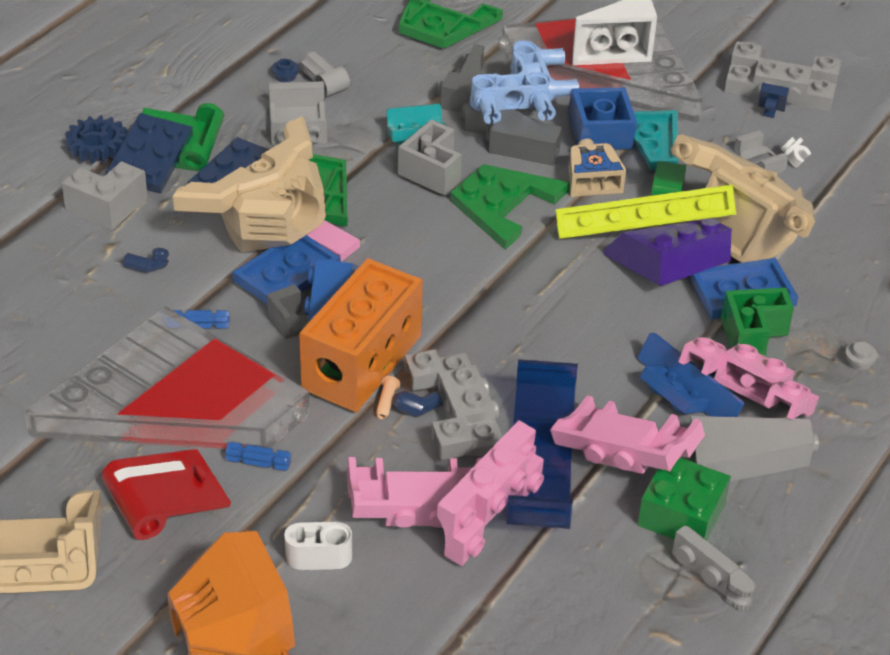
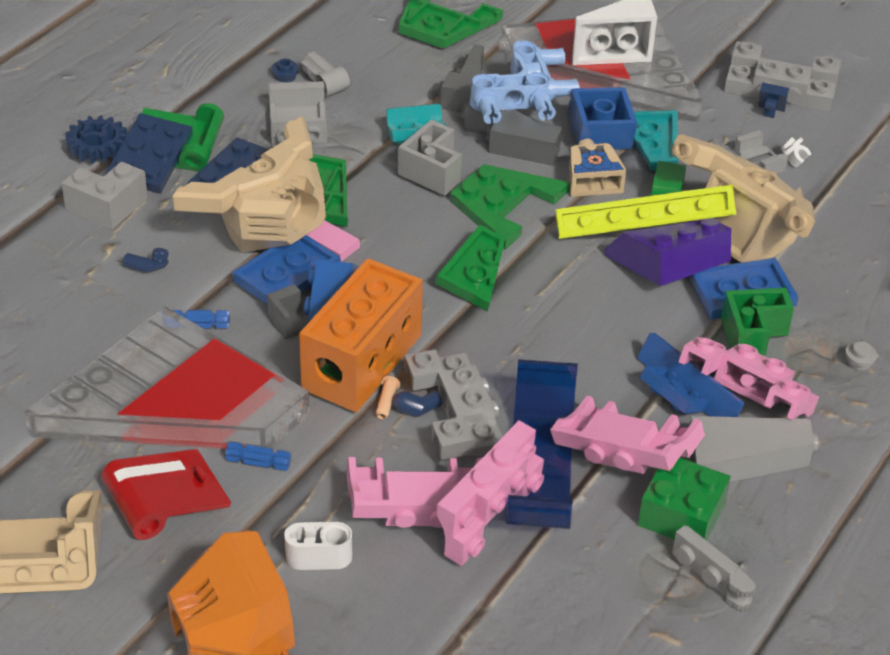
none -> green wing [435,225,505,311]

